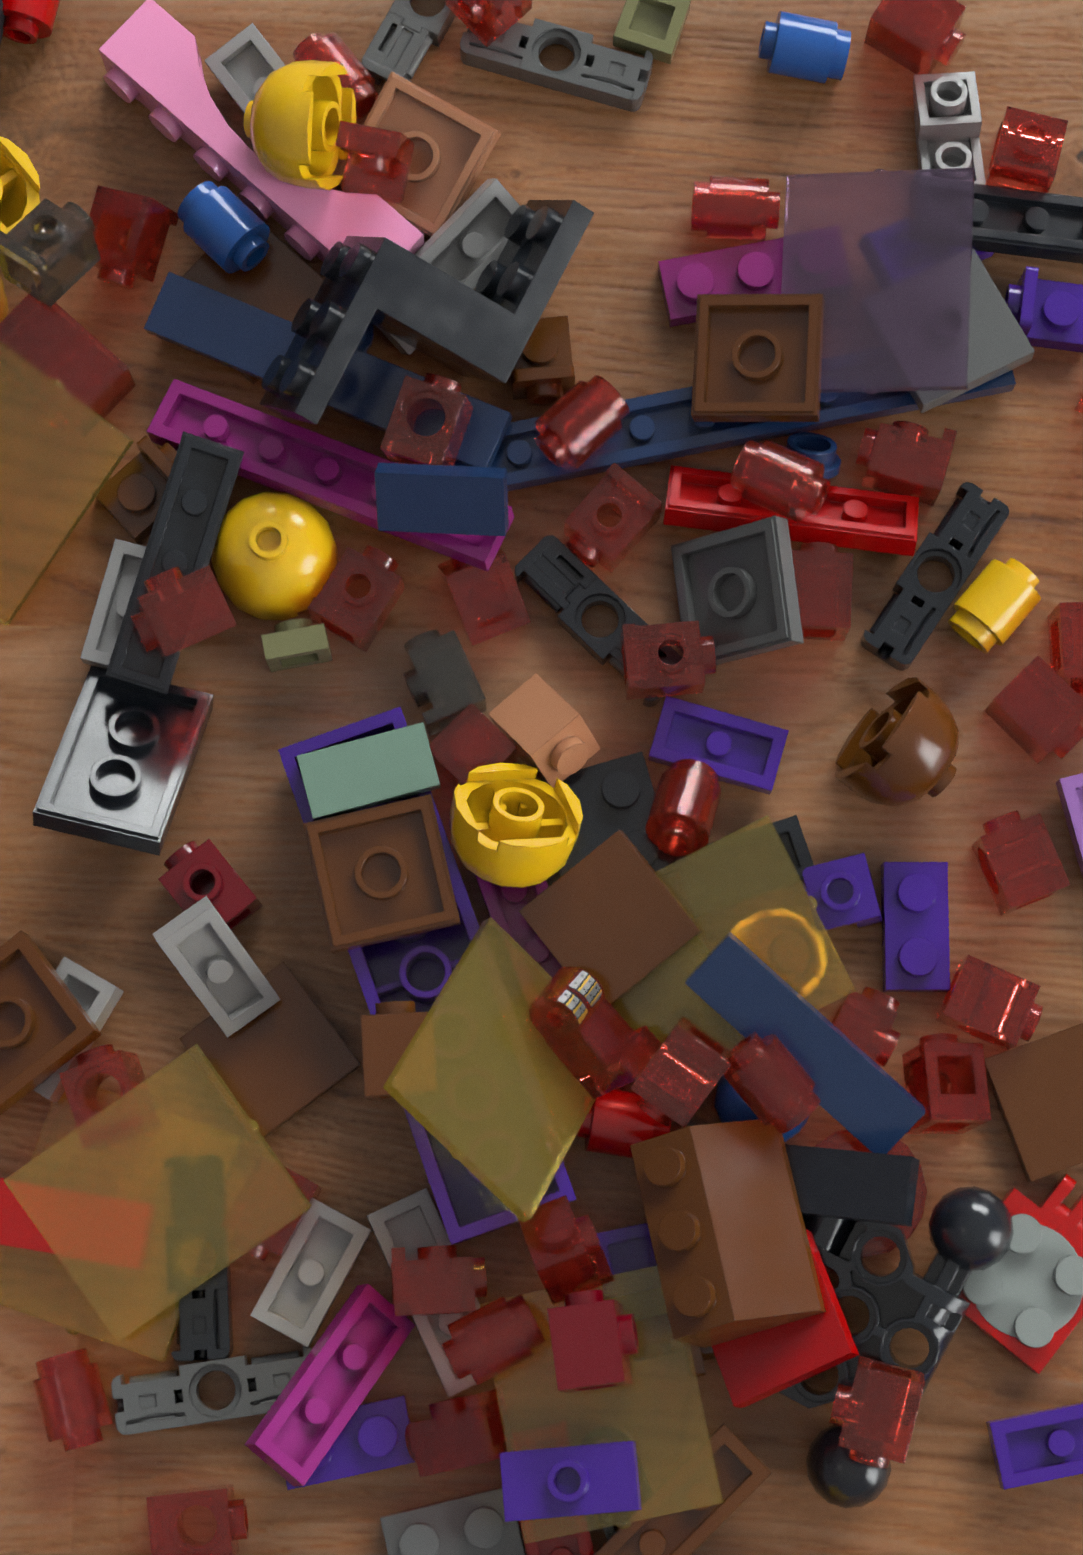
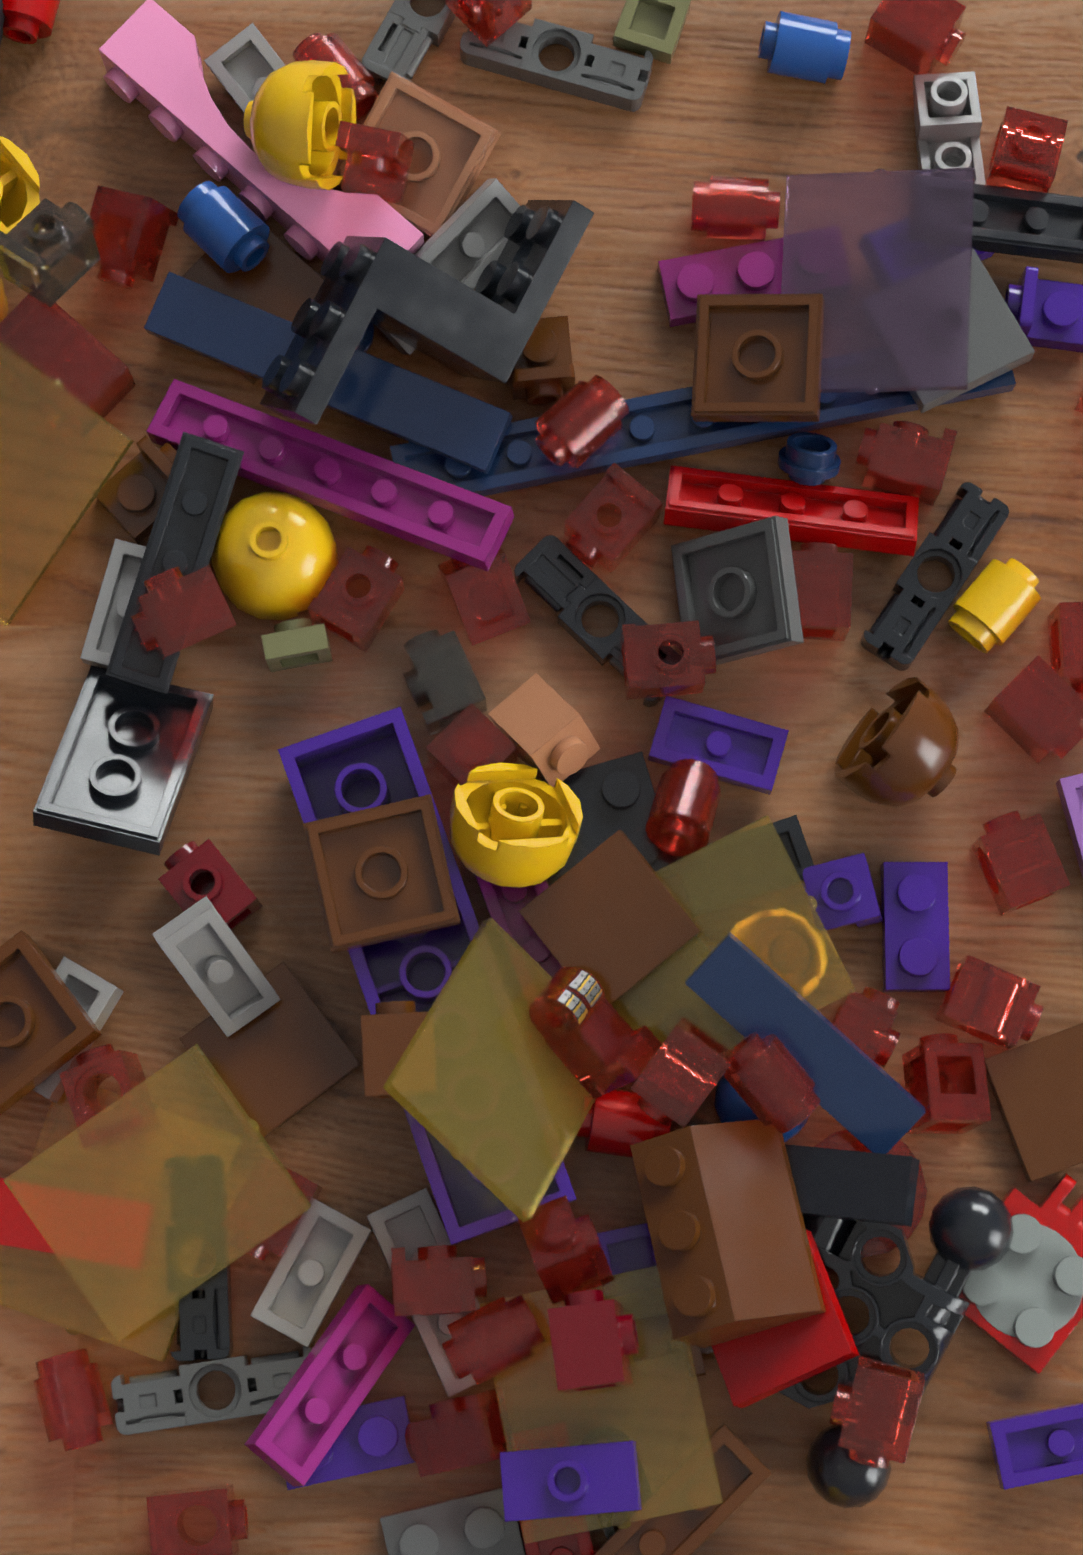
sand green tile [297,722,441,821] -> none
dark blue tile [375,463,509,536] -> none
clear red brick [380,373,474,466] -> none
clear red brick [730,440,830,522] -> none

